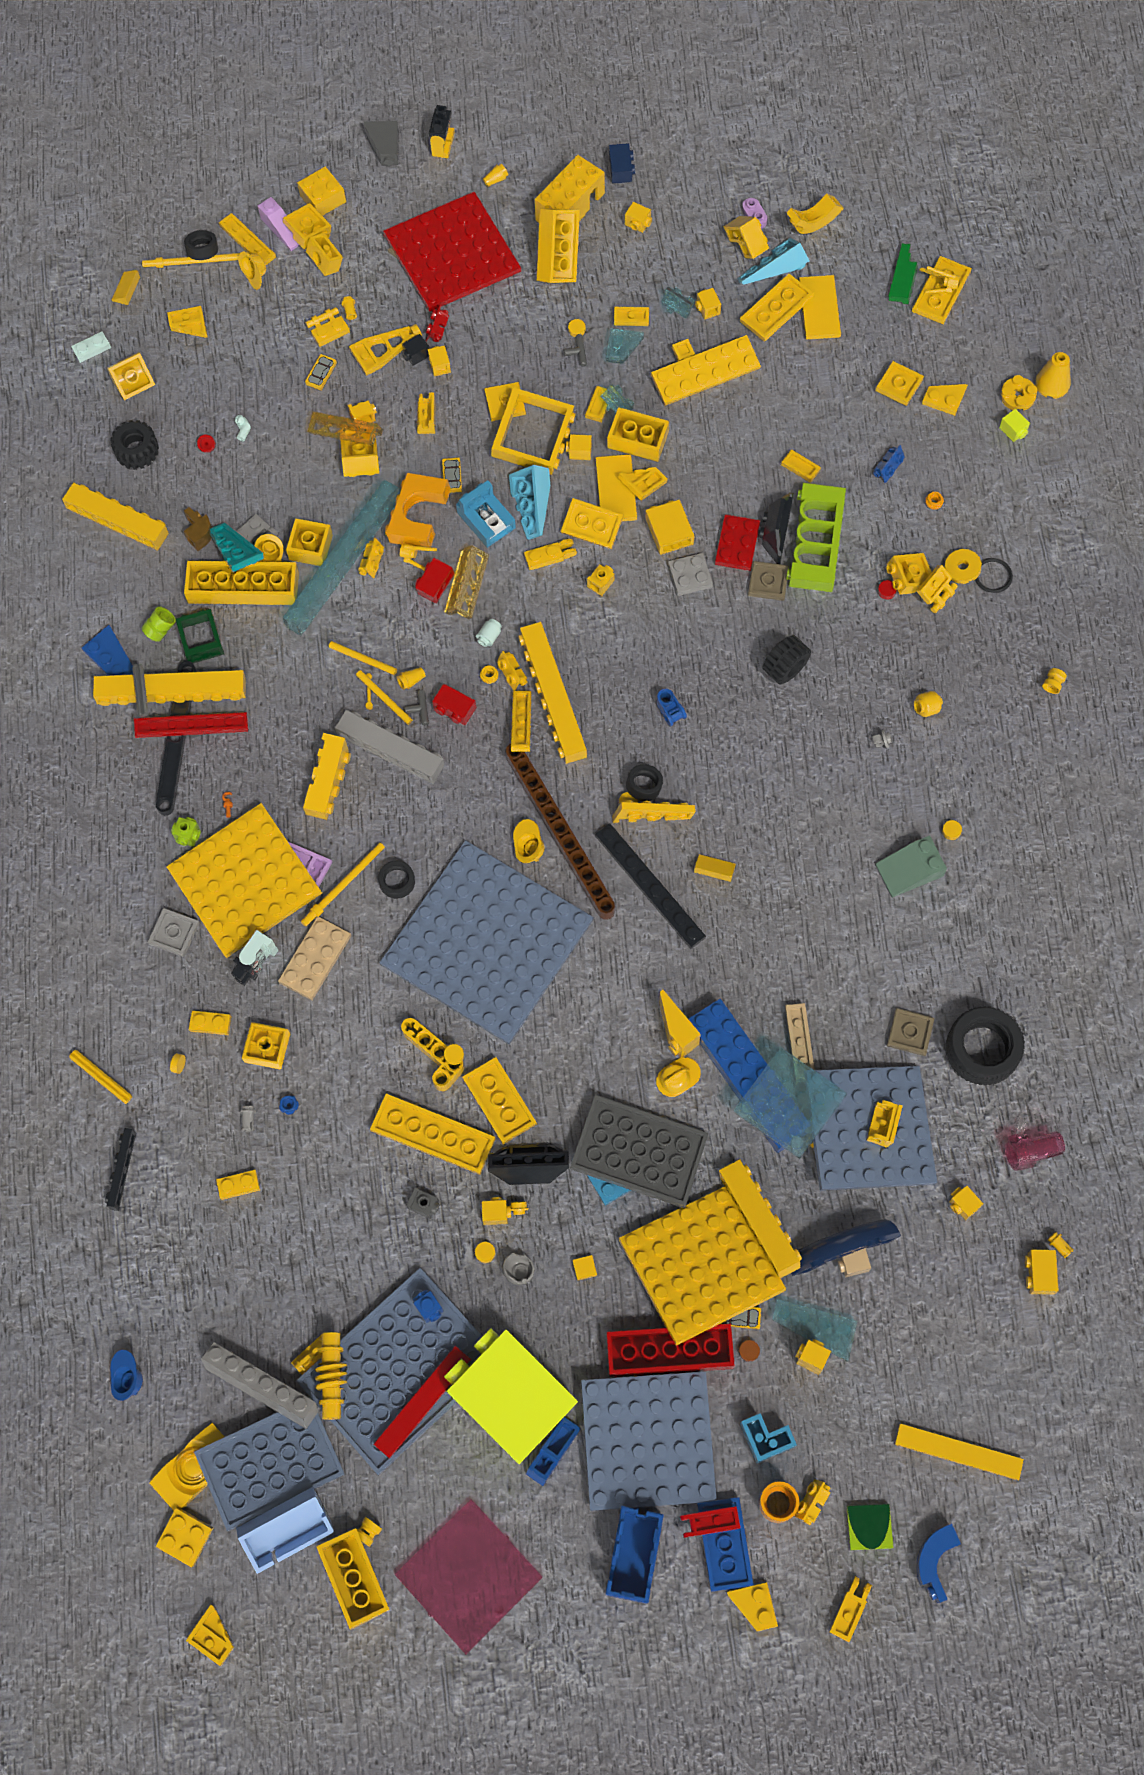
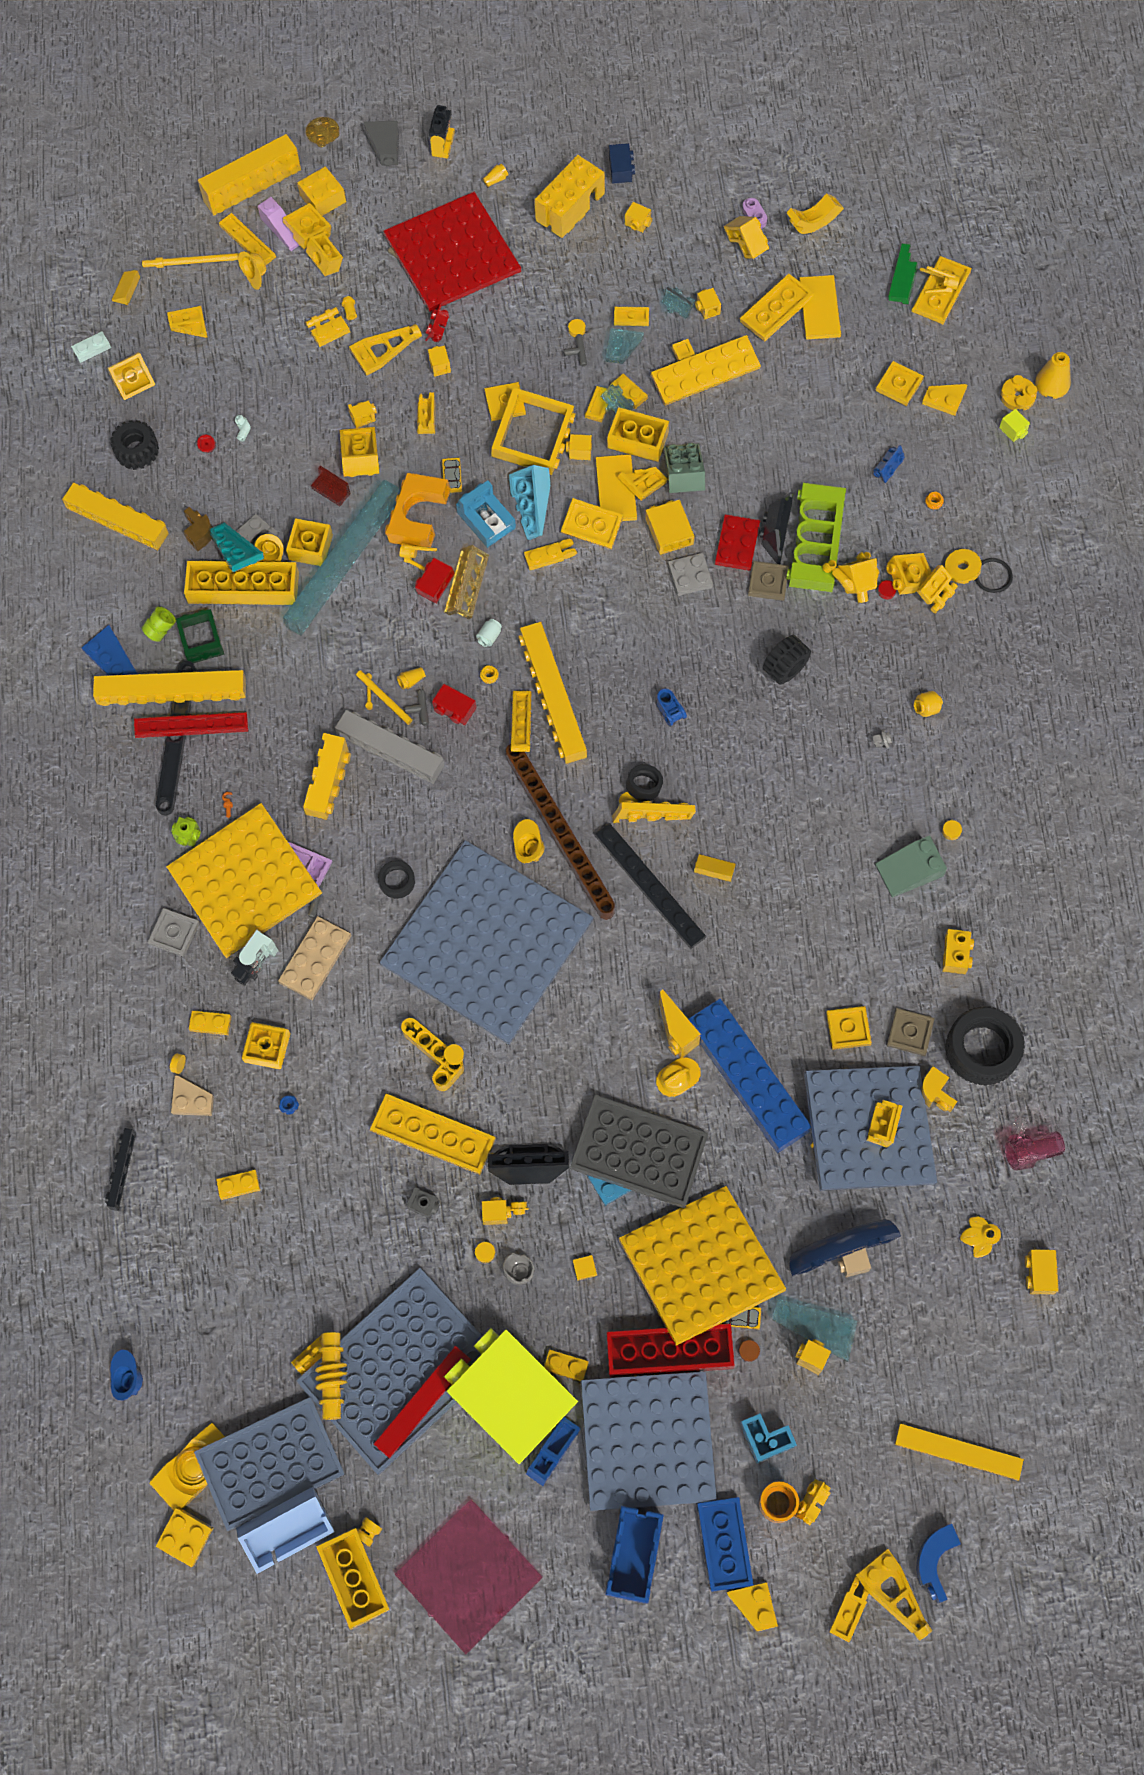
yellow axle [69,1050,132,1104] -> none
dark grey axle [132,664,148,717] -> none
black tyre [184,230,219,260] -> none
yellow wing [186,1605,234,1666] -> none
light grey brick [202,1342,318,1429] -> none
light grey pin [240,1106,256,1132] -> none
yellow bar [301,843,385,927] -> none
tile [305,354,337,391] -> none
clear yellow fence [307,412,383,446] -> none
yellow bar [329,641,397,675] -> none
yellow hinge [358,538,384,578] -> none
black brick [402,334,429,366] -> none
blue brick [413,1290,444,1323] -> none
yellow plate [462,1057,537,1145] -> none
yellow hinge [497,651,527,691] -> none
yellow slope [537,209,580,283] -> none
yellow brick [587,564,615,596] -> none
red hinge [680,1506,740,1538] -> none
yellow brick [719,1160,802,1278] -> none
clear light blue plate [734,1048,847,1159] -> none
medium azure wedge [737,238,809,285] -> none
yellow tile [781,449,821,483] -> none
tan plate [785,1003,815,1083] -> none
dark green tile [846,1504,893,1551] -> none
yellow brick [949,1186,983,1220] -> none
yellow wheel [1042,668,1067,694] -> none
yellow pin [1047,1232,1074,1259] -> none
none -> tan wing [171,1076,214,1116]
none -> yellow brick [198,134,301,216]
none -> clear yellow dish [306,117,340,147]
none -> clear red panel [311,466,351,507]
none -> yellow plate [544,1350,589,1382]
none -> yellow plate [611,373,648,409]
none -> sand green slope [664,443,705,493]
none -> yellow torso [822,552,879,603]
none -> yellow tile [826,1006,872,1050]
none -> yellow plate [856,1549,932,1640]
none -> yellow brick [921,1066,958,1112]
none -> yellow brick [942,929,974,974]
none -> yellow plate [960,1216,1001,1258]

